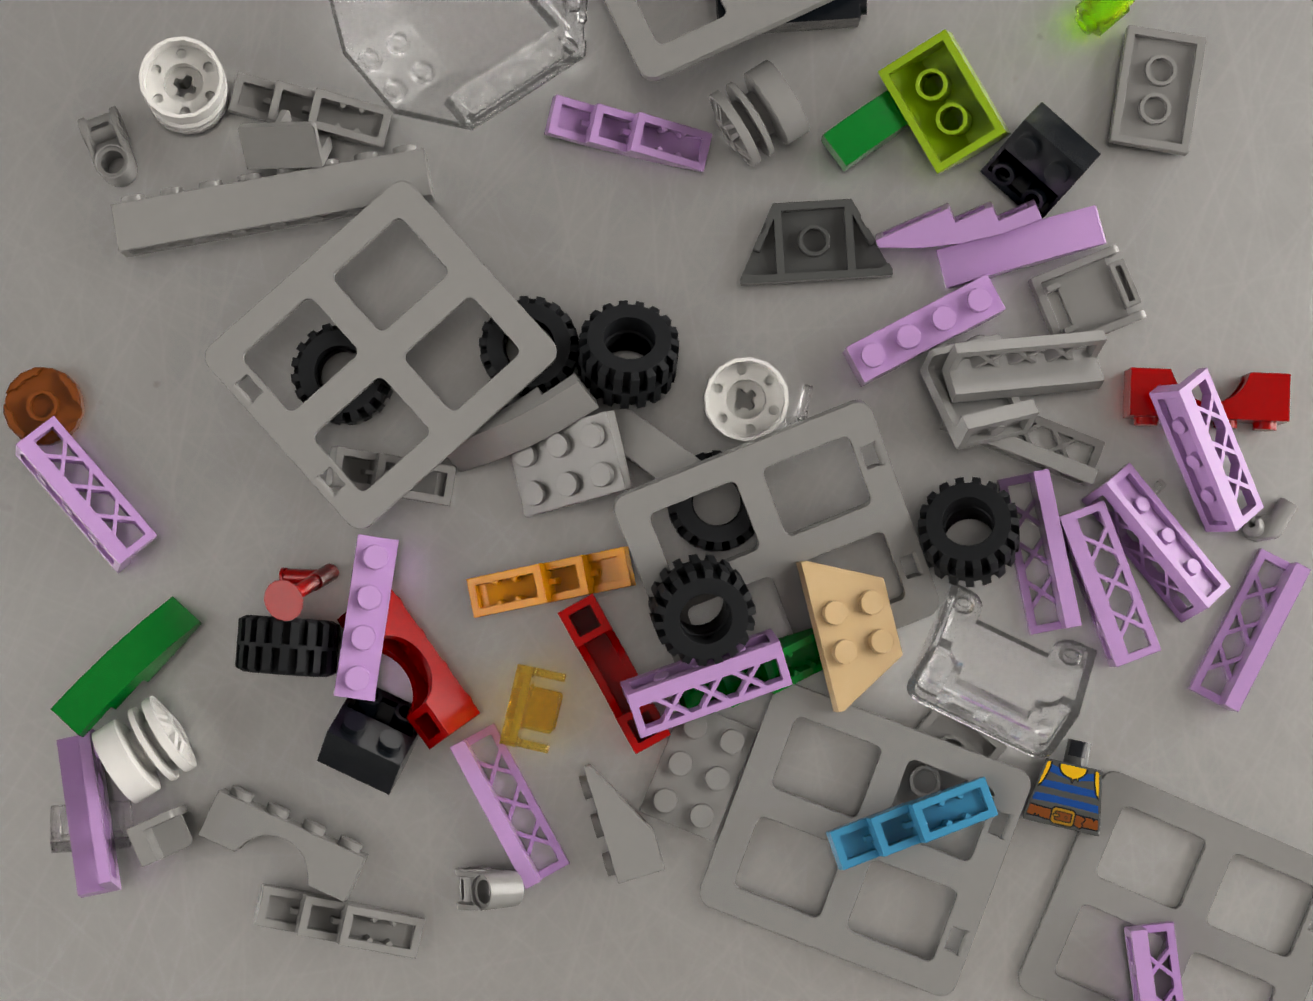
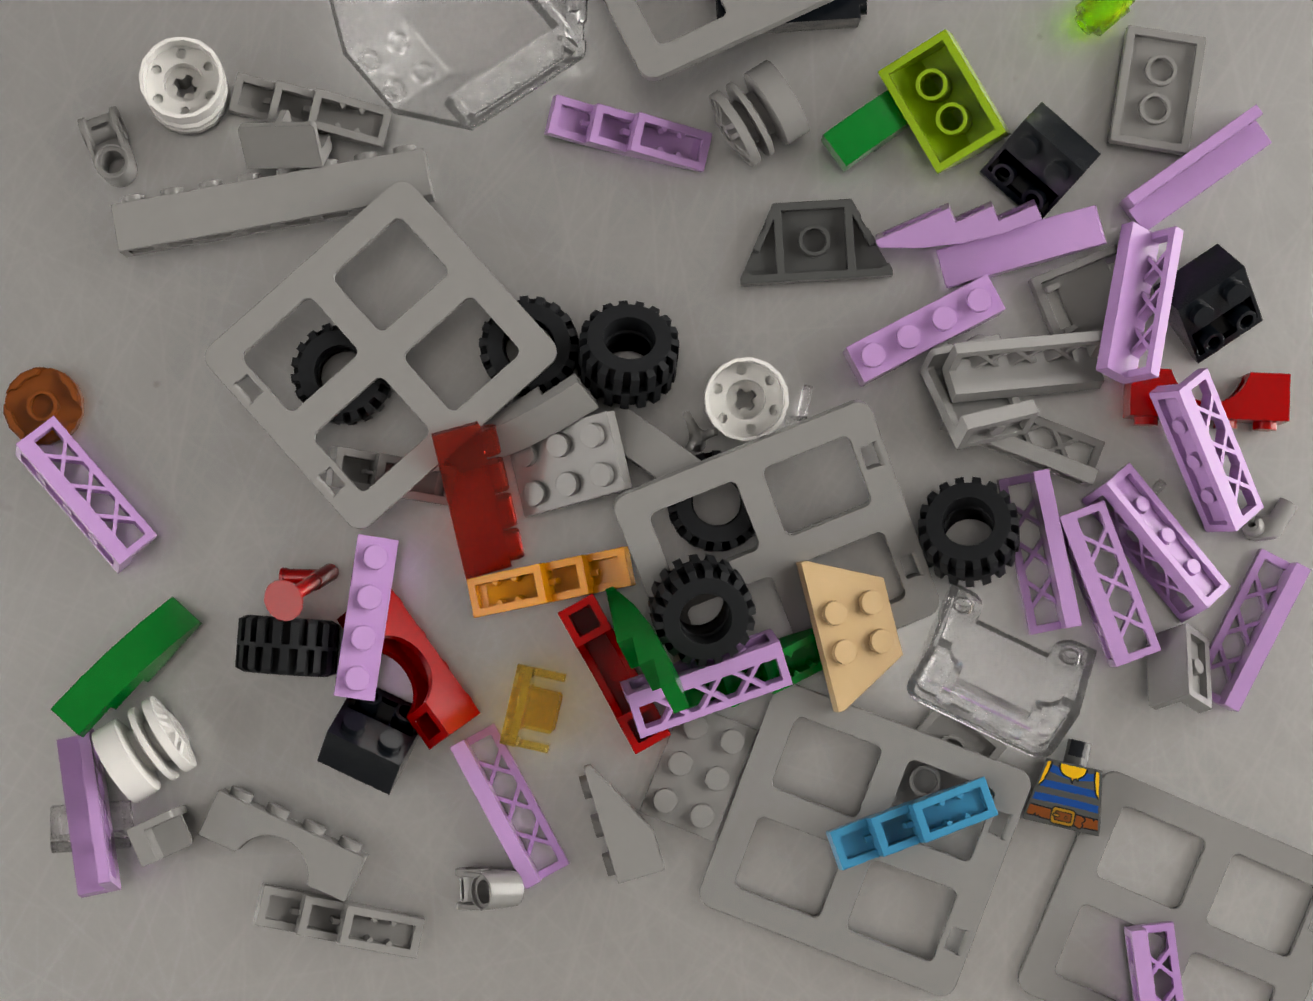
none -> clear red windscreen [431,421,525,580]
none -> green slope [606,587,690,714]
none -> light grey bar [683,411,718,452]
none -> lavender fence [1096,222,1184,384]
none -> lavender fence [1119,104,1272,230]
none -> light grey panel [1146,623,1213,713]
none -> black slope [1153,244,1263,364]

